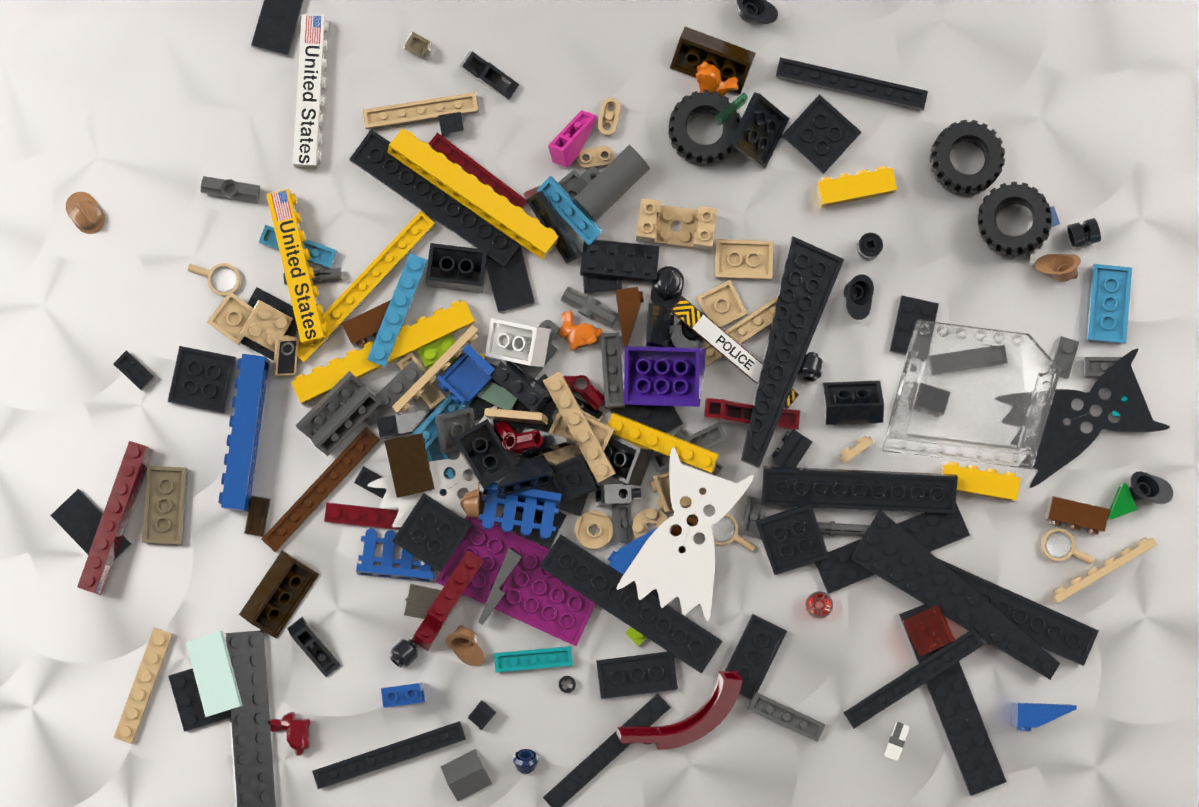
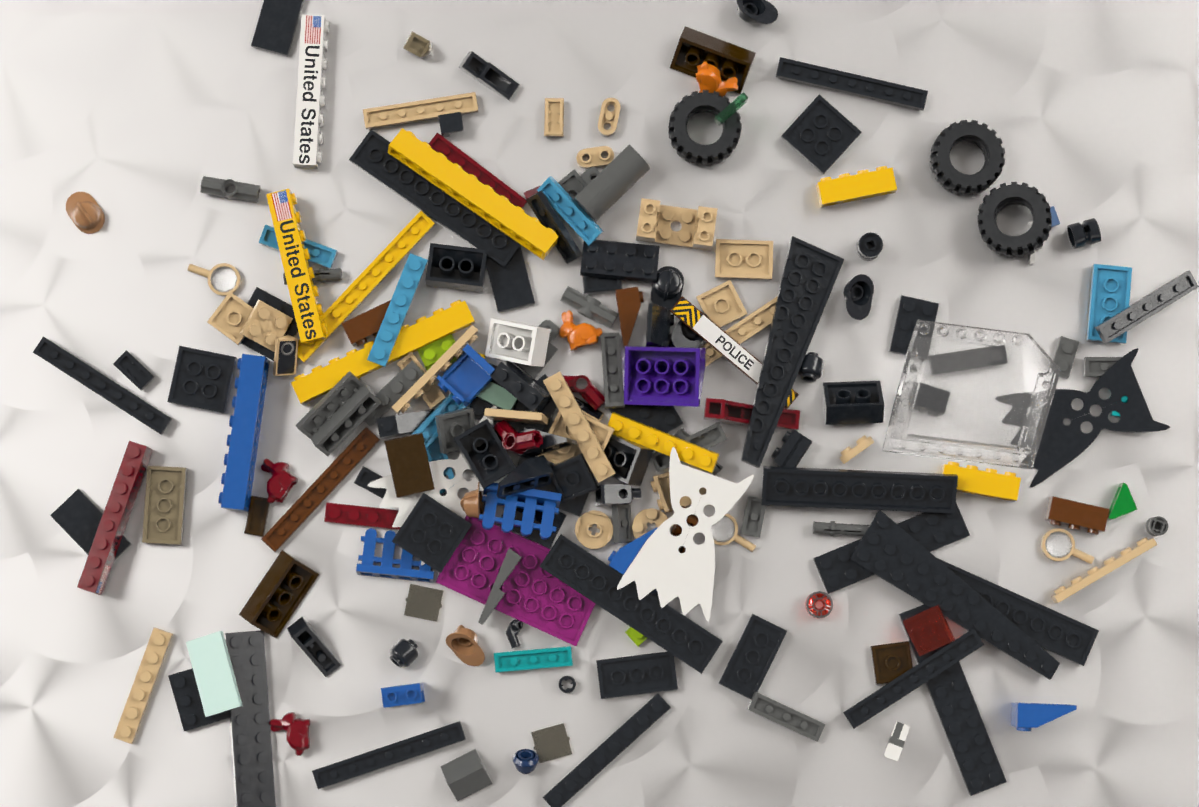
dark red arch [412,551,484,651] -> none
black panel [468,700,497,731] -> none
dark pink slope [548,110,597,168] -> none
dark red arch [617,671,742,750] -> none
black plate [730,92,790,169] -> none
black plate [756,503,830,575] -> none
medium nougat piece [1035,254,1081,282] -> none
black piece [1129,471,1173,504] -> none
none -> black plate [33,336,172,435]
none -> dark red animal [261,459,298,503]
none -> black arm [506,620,523,649]
none -> clear smoke piece [531,723,572,763]
none -> tan plate [544,98,564,137]
none -> dark brown tile [870,641,913,685]
none -> plate [1095,270,1199,344]
none -> dark grey wheel [1145,516,1168,536]

